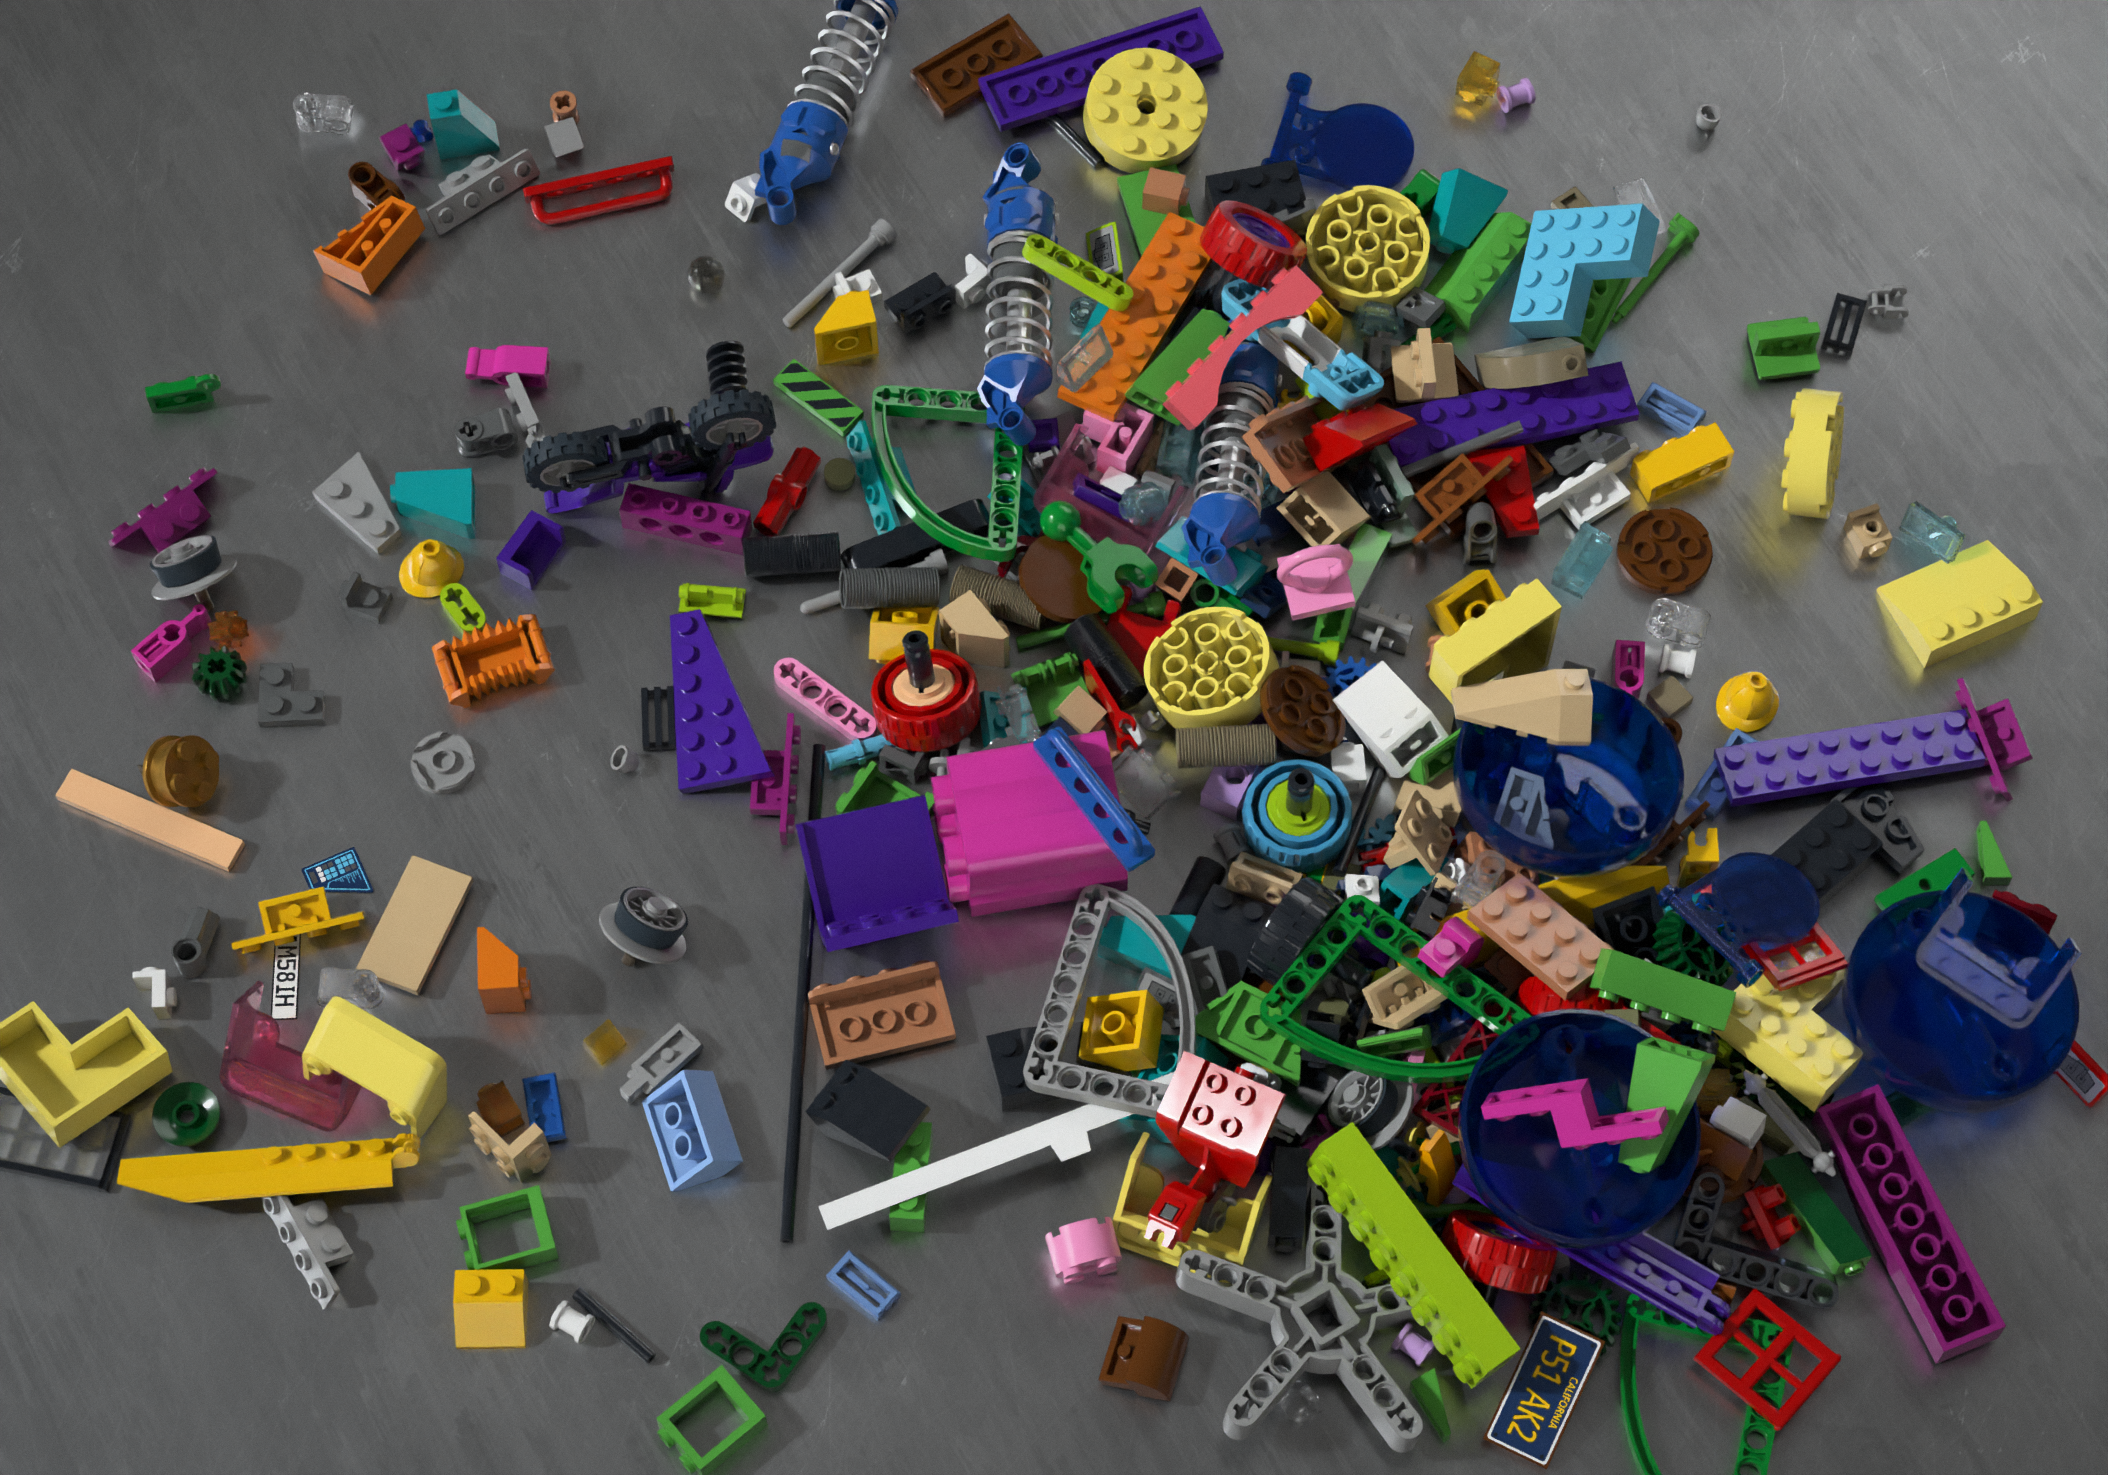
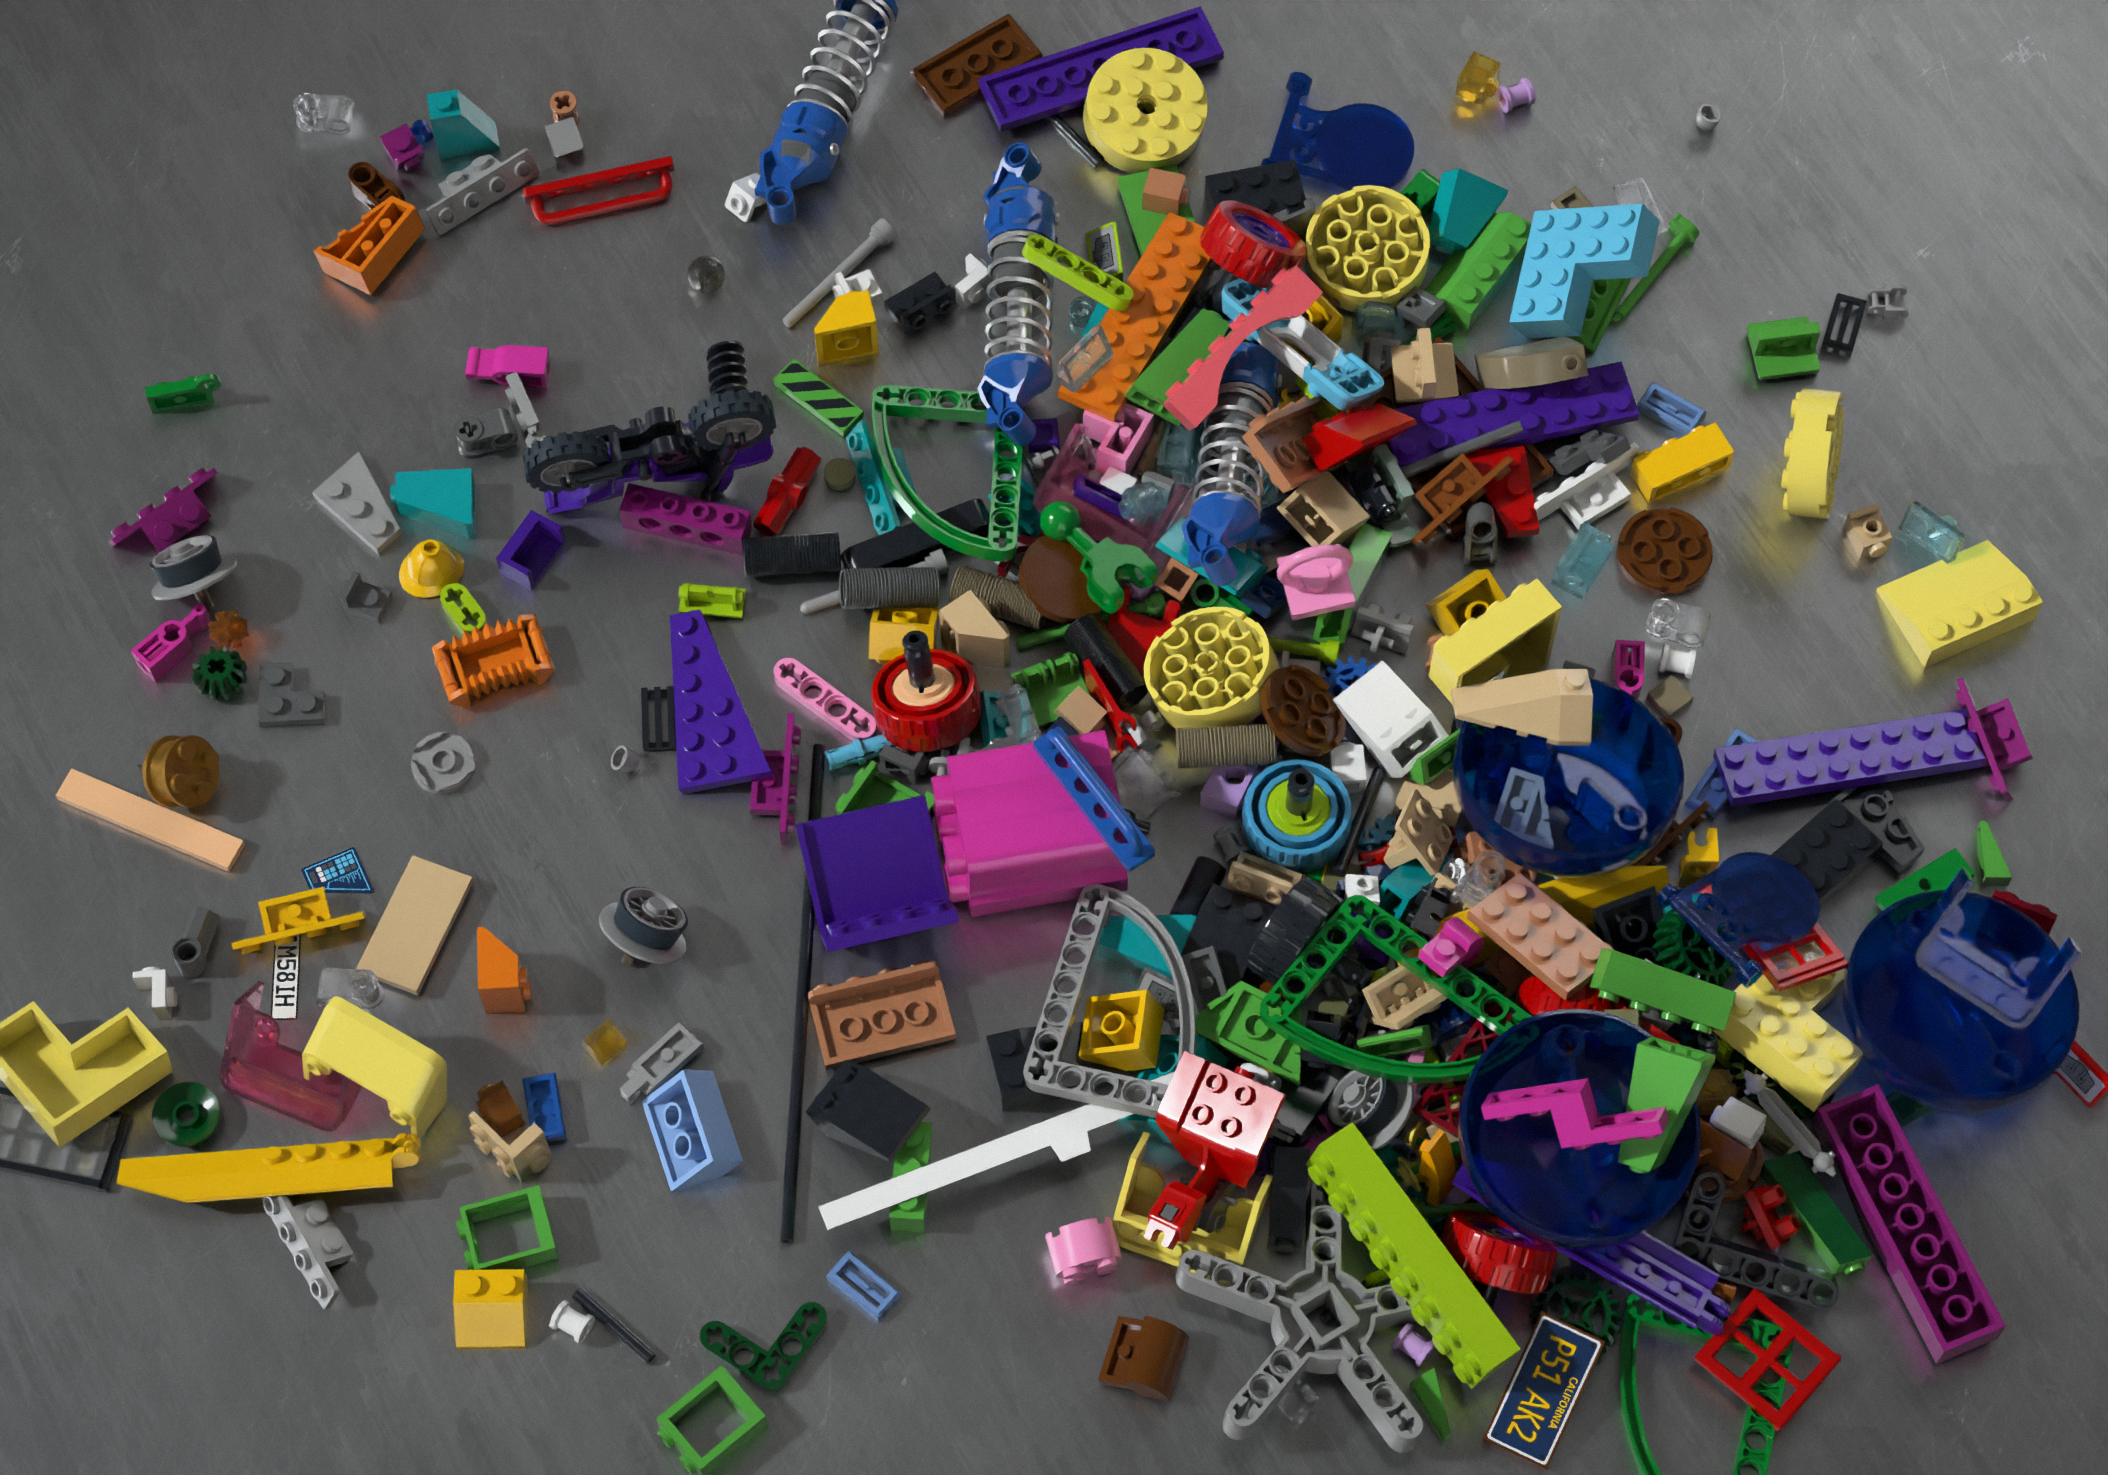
yellow hat [1716,671,1779,733] -> none

